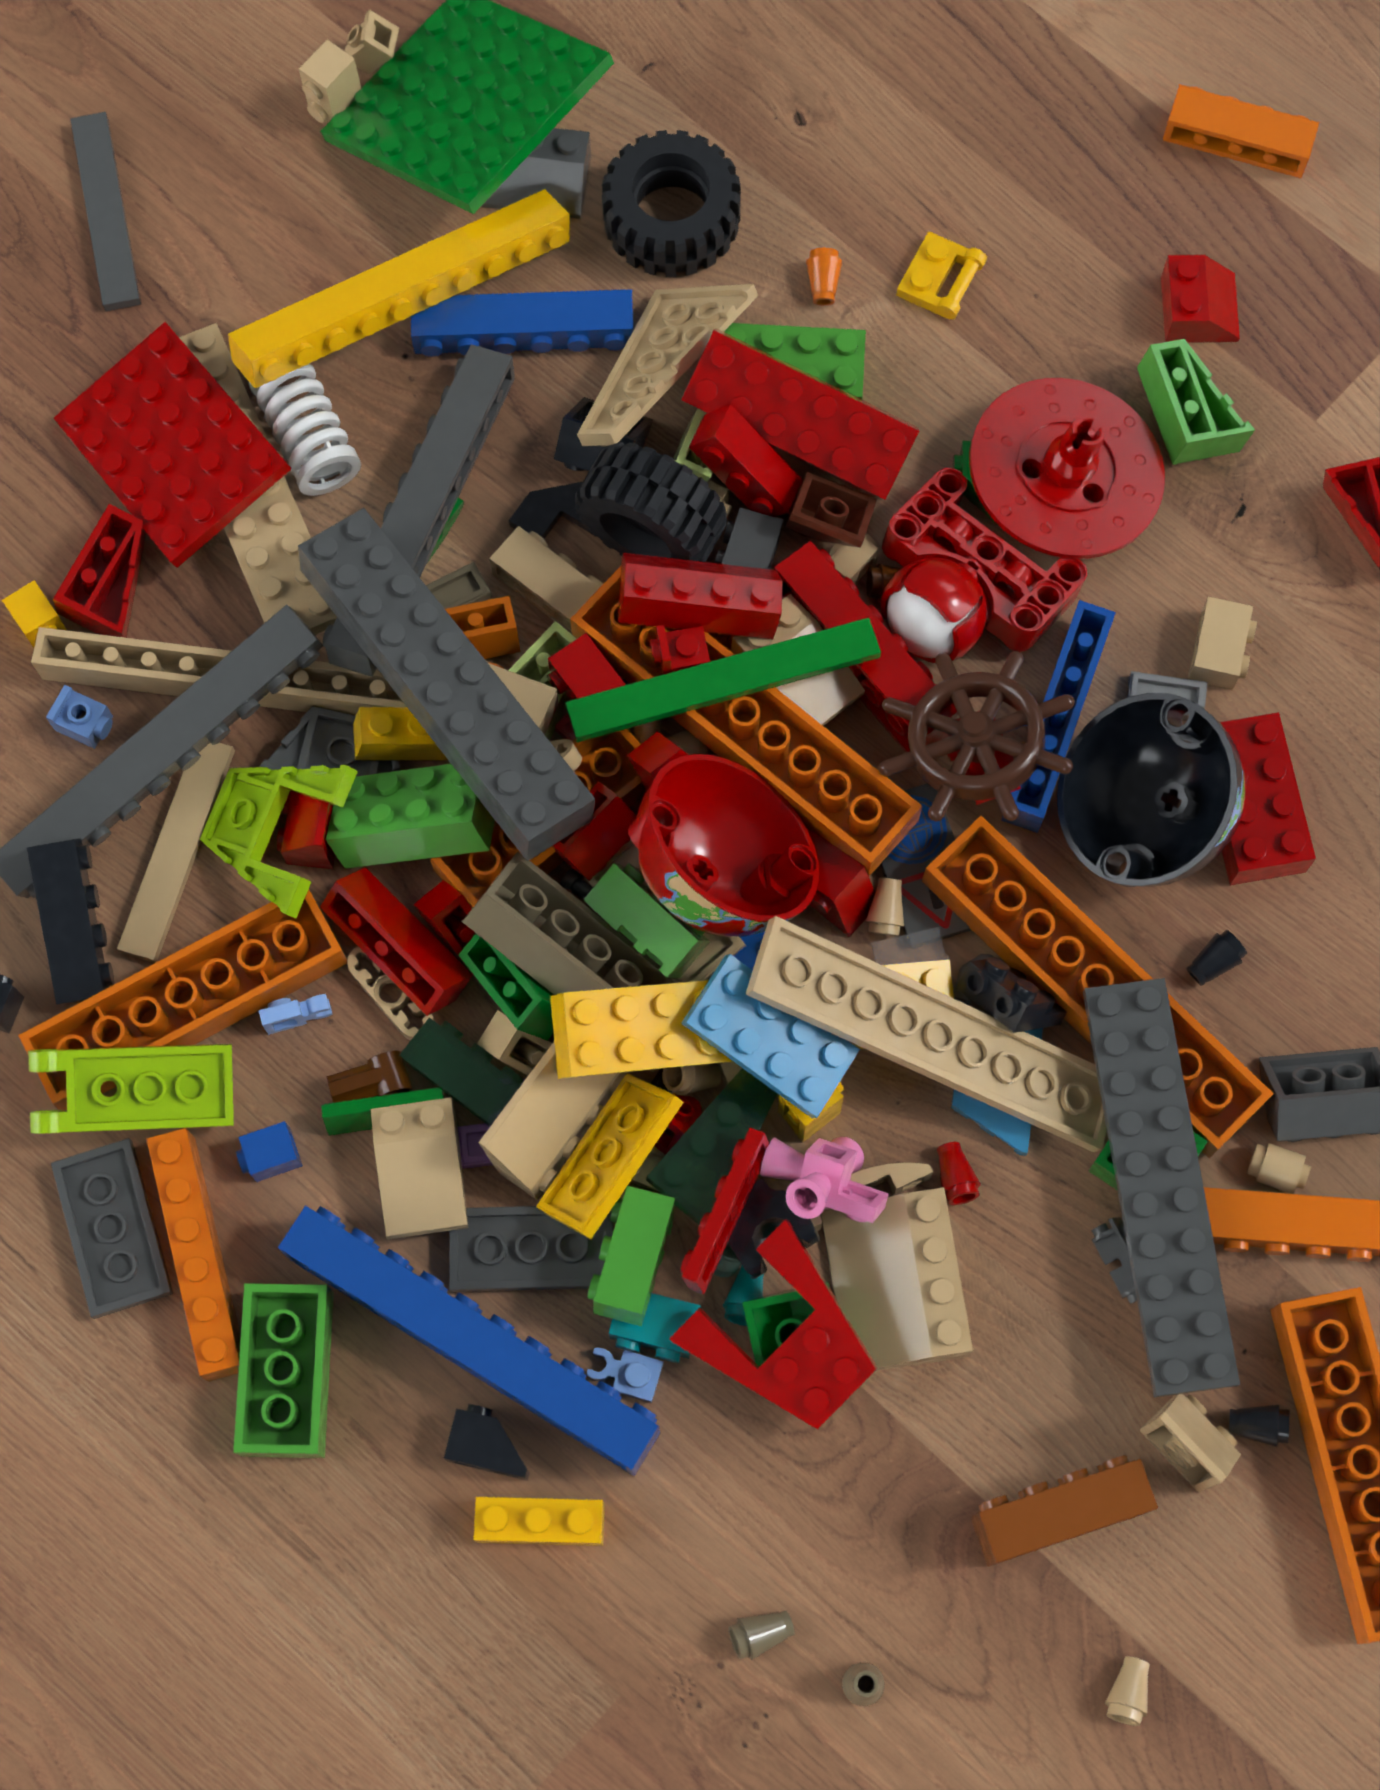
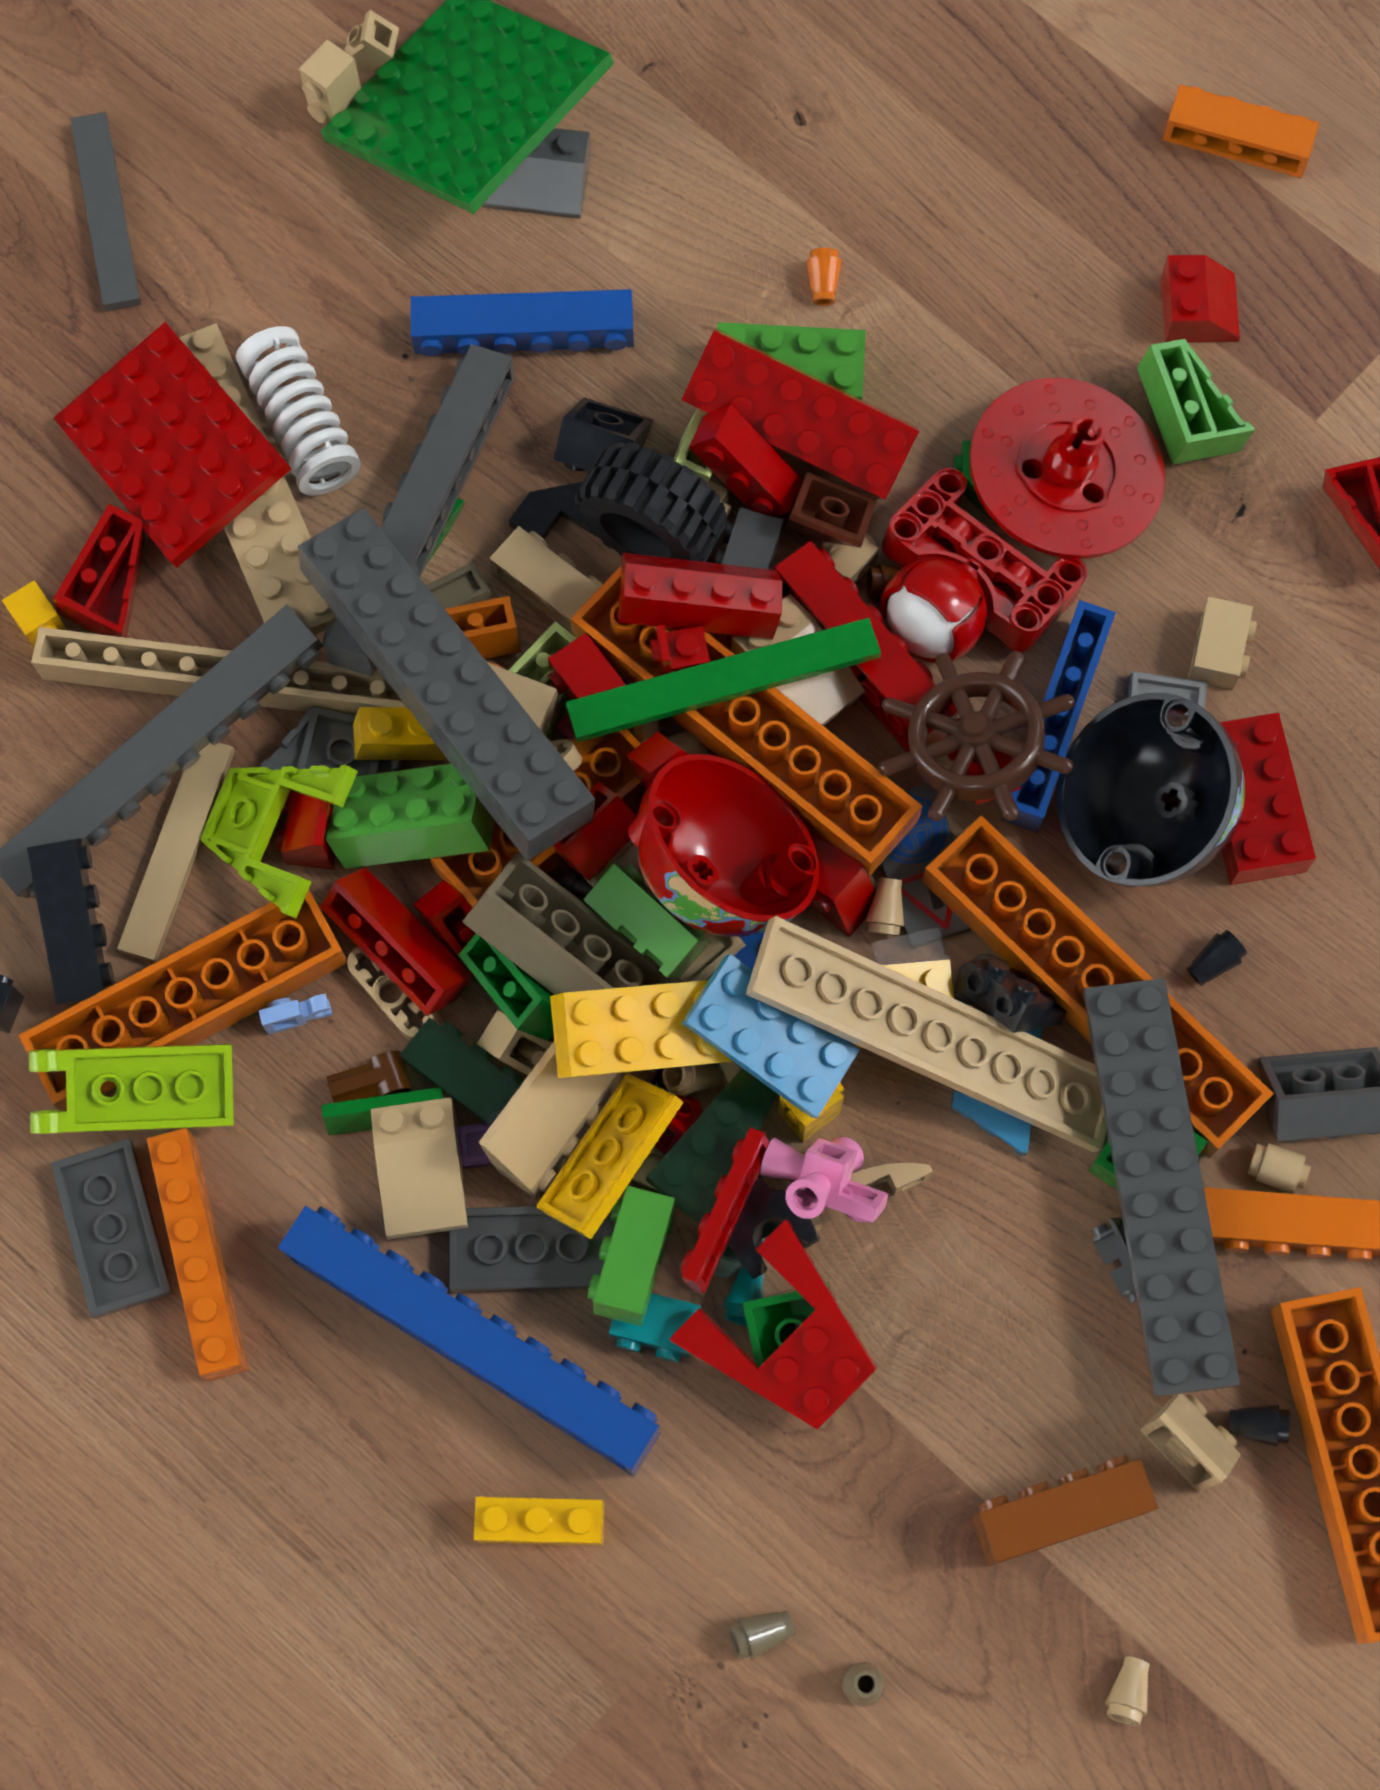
medium blue brick [46,685,113,749] -> none
yellow brick [228,189,570,388] -> none
bright green brick [233,1284,334,1458] -> none
blue brick [236,1121,303,1182] -> none
black slope [444,1404,530,1481] -> none
tan wing [577,284,758,446] -> none
light blue plate [586,1348,664,1403] -> none
black tyre [602,130,741,277] -> none
tan slope [821,1187,973,1371] -> none
yellow plate [896,231,987,320] -> none
red cone [937,1142,981,1205] -> none

